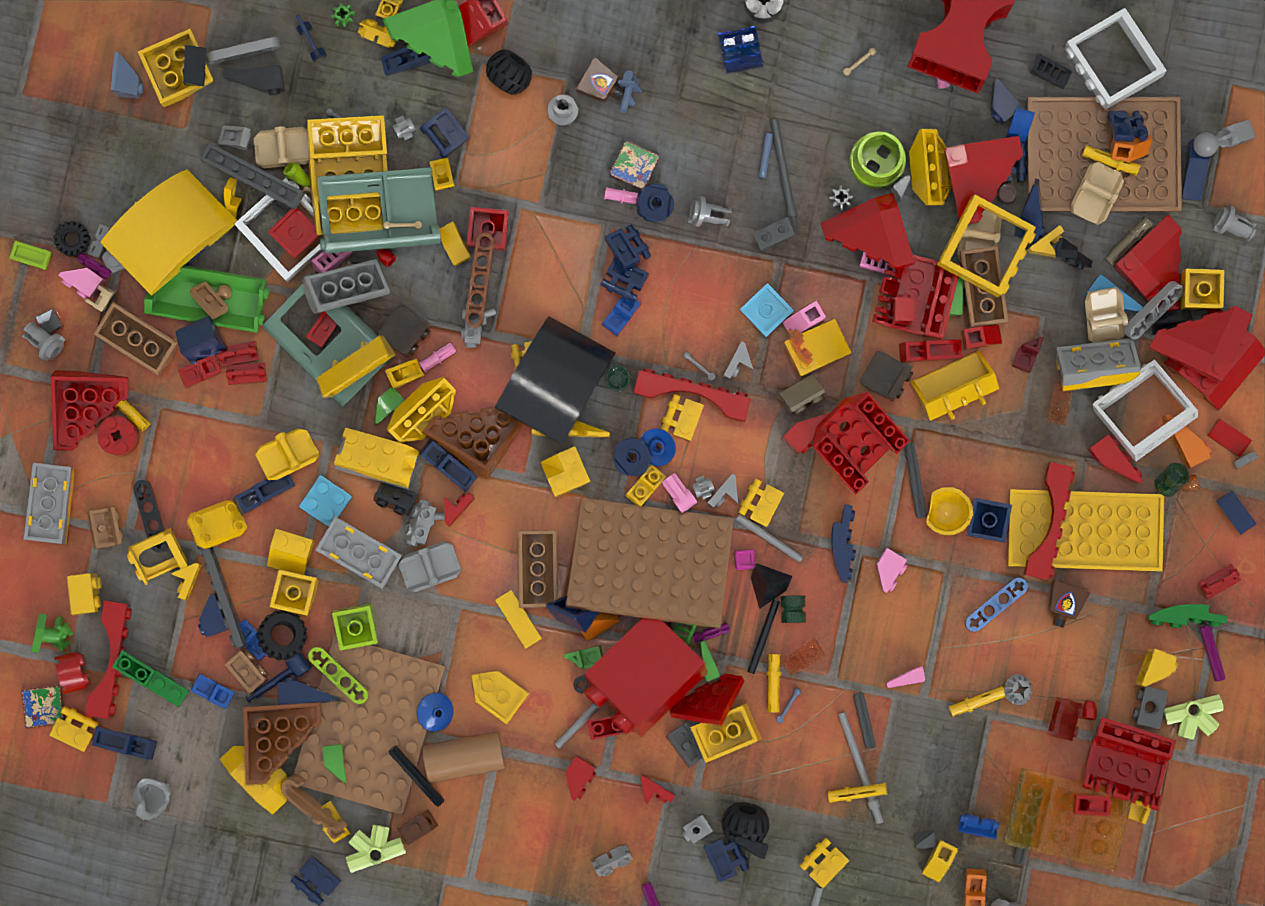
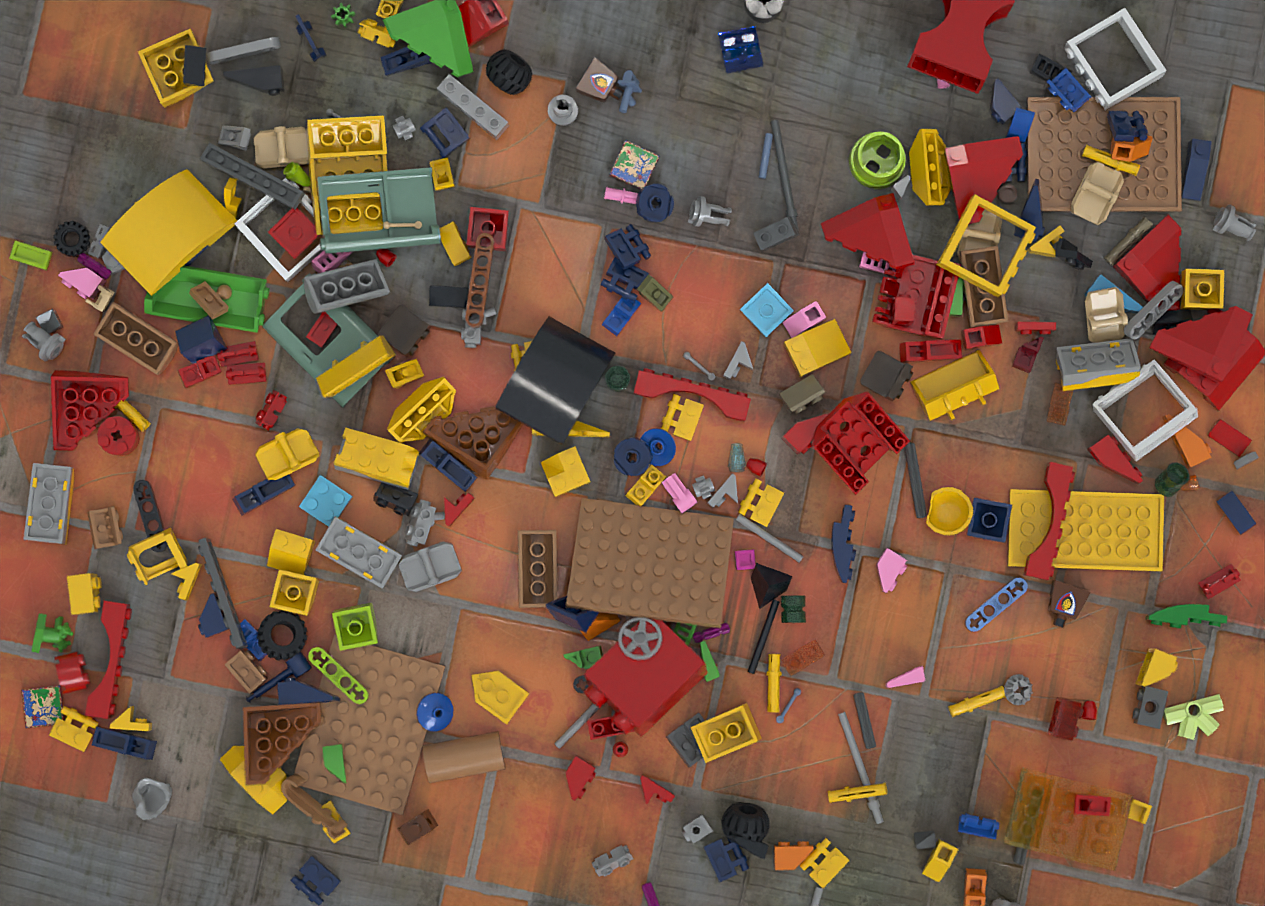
sand blue slope [110,52,144,99] -> none
green slope [112,650,189,708] -> none
yellow shield [187,500,247,549] -> none
blue slope [190,673,234,709] -> none
yellowish green piece [346,825,406,873] -> none
bright green slope [374,387,405,425] -> none
black axle [388,746,444,807] -> none
bright pink axle [419,343,456,373] -> none
yellow tile [495,590,542,649] -> none
red plate [669,674,745,726] -> none
clear orange slope [787,328,813,367] -> none
light grey gear [829,186,853,210] -> none
tan hinge [843,48,876,76] -> none
red slope [1082,717,1176,811] -> none
light grey beam [1193,120,1256,157] -> none
magenta axle [1200,625,1225,681] -> none
none -> yellow slope [110,706,152,731]
none -> red hinge [255,390,287,431]
none -> black slope [429,285,469,308]
none -> light grey brick [437,74,509,140]
none -> red hose [613,741,628,757]
none -> light grey wheel [618,617,662,660]
none -> olive slope [637,274,673,312]
none -> clear light blue cone [727,443,746,472]
none -> red hose [746,458,767,477]
none -> orange slope [774,841,814,870]
none -> red plate [1015,322,1056,335]
none -> blue bracket [1046,68,1091,112]

